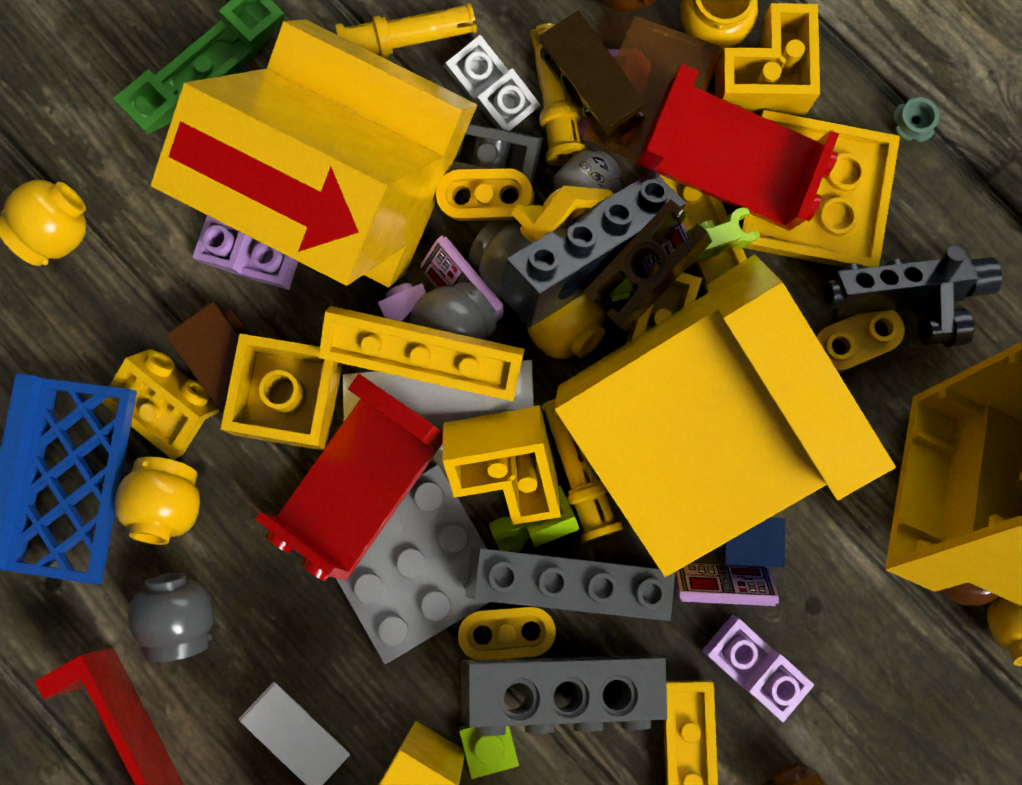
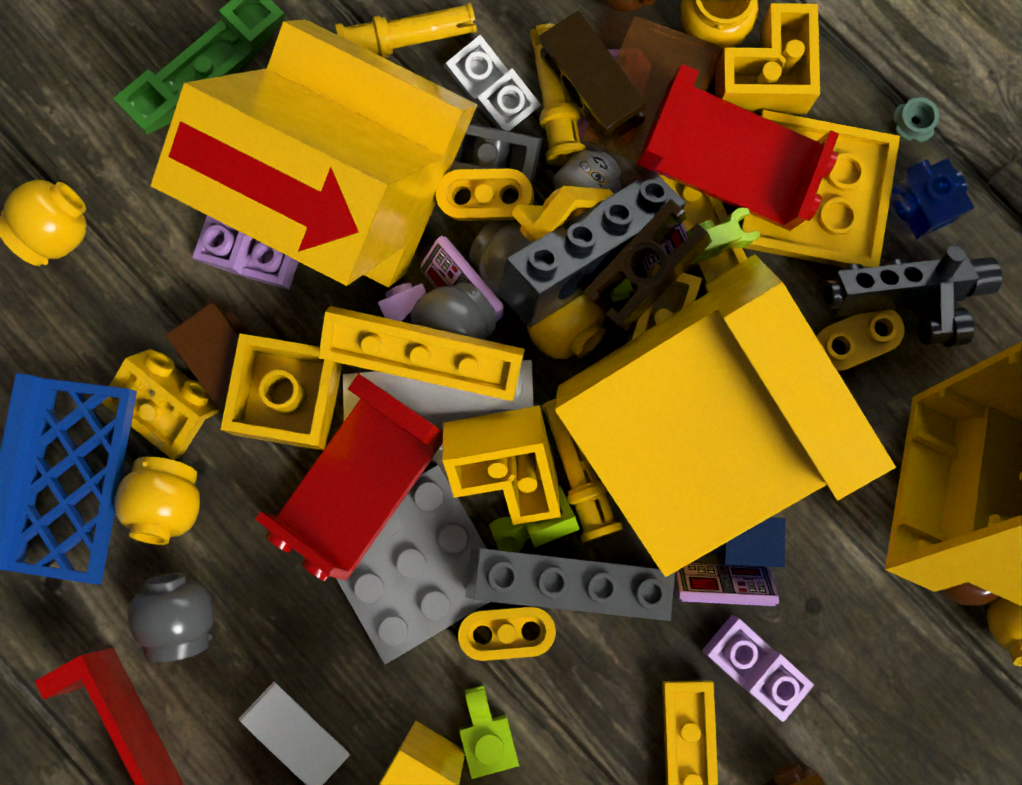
dark grey brick [461,655,667,736] -> none
none -> clear blue brick [891,158,974,240]

